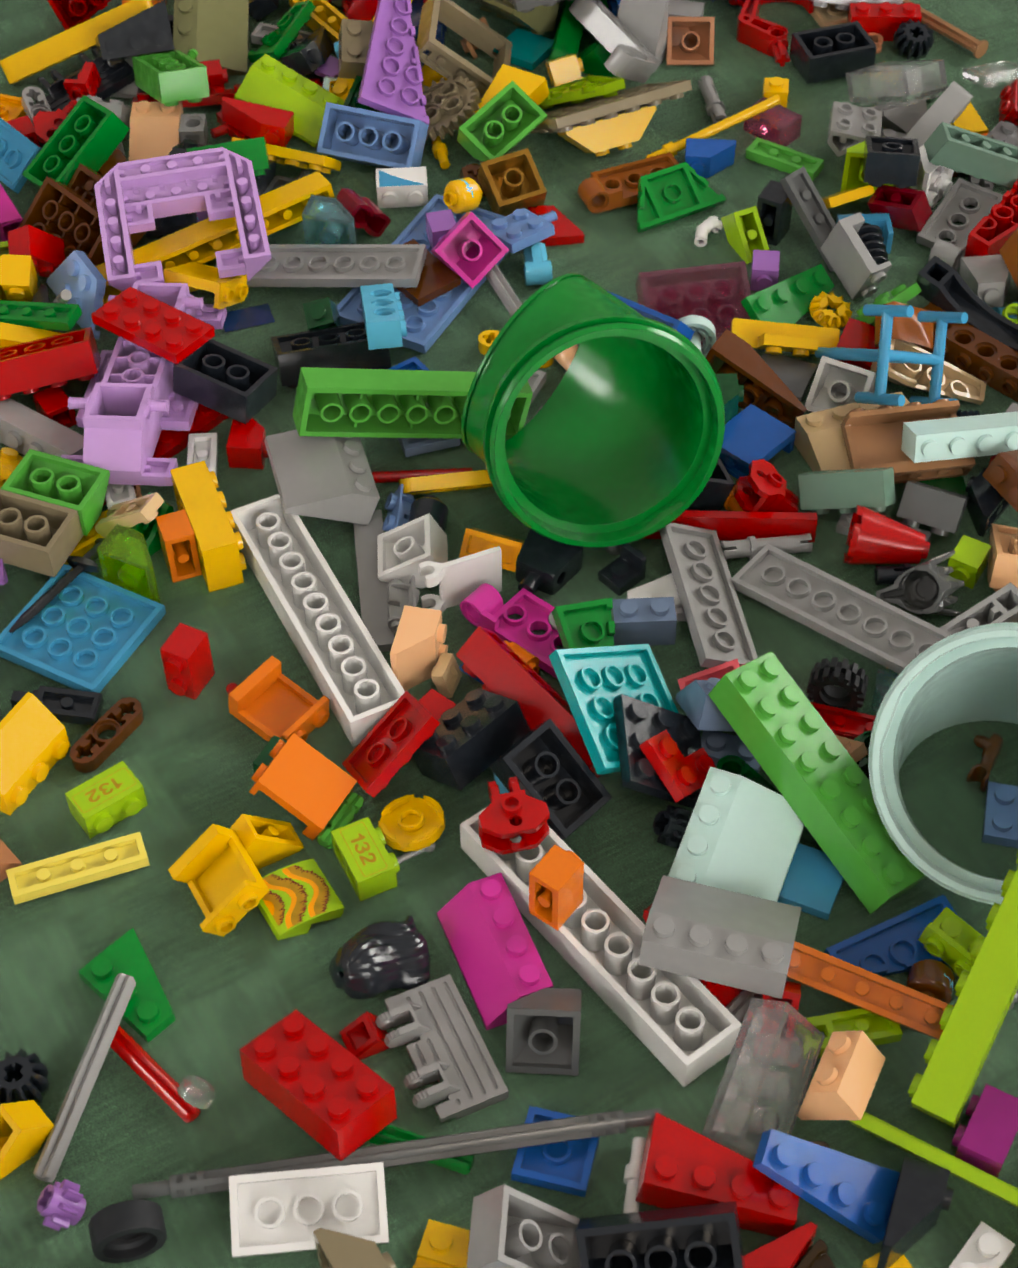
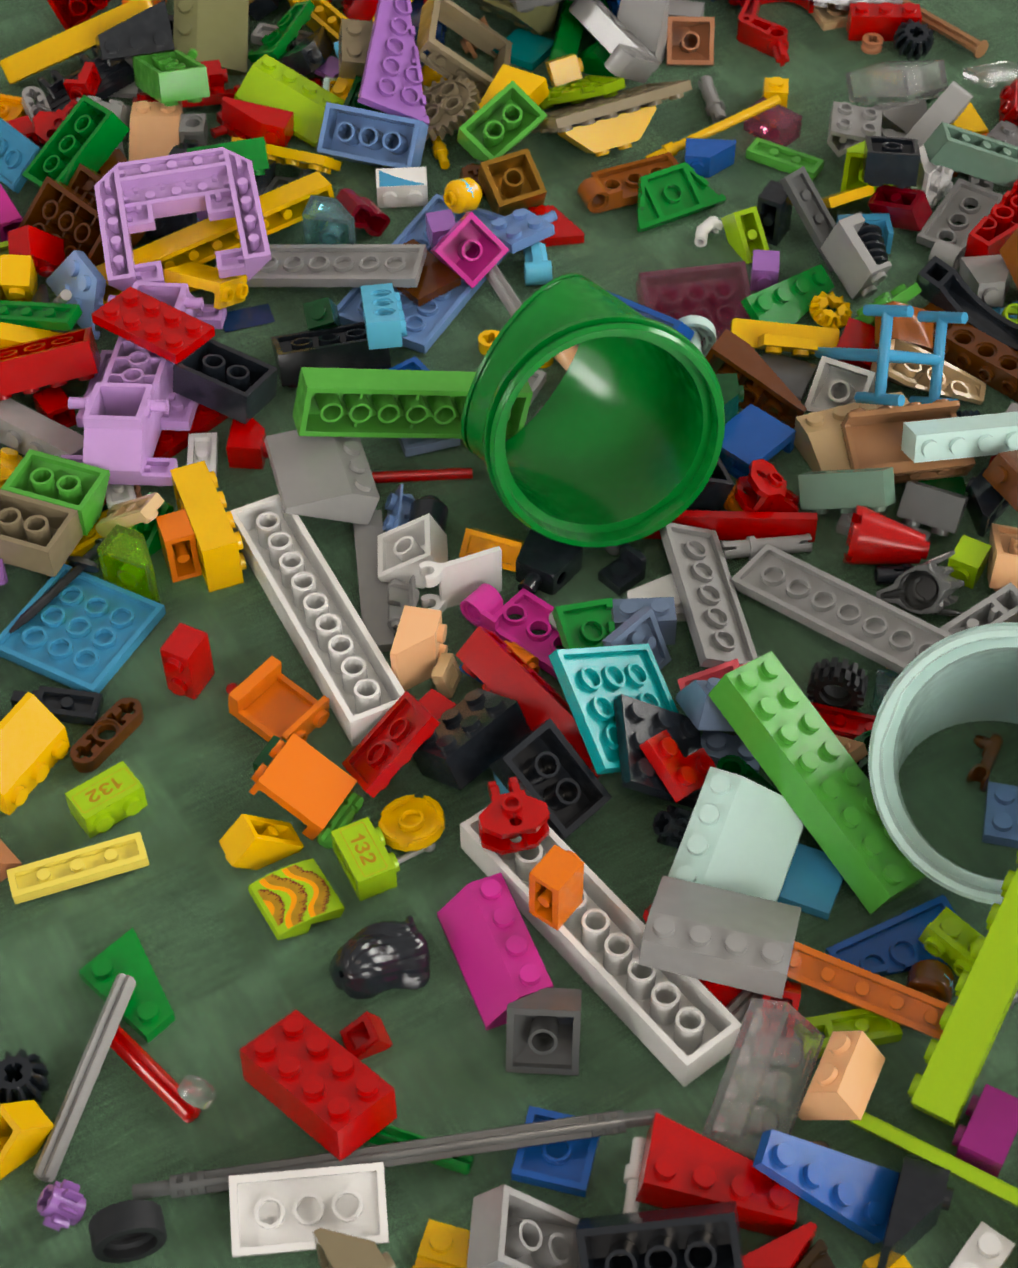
yellow panel [168,823,270,937] -> none
light grey hinge [375,974,509,1123] -> none
yellow beam [399,469,493,495] -> none
black brick [789,21,877,84] -> none
none -> sand blue plate [602,606,671,670]

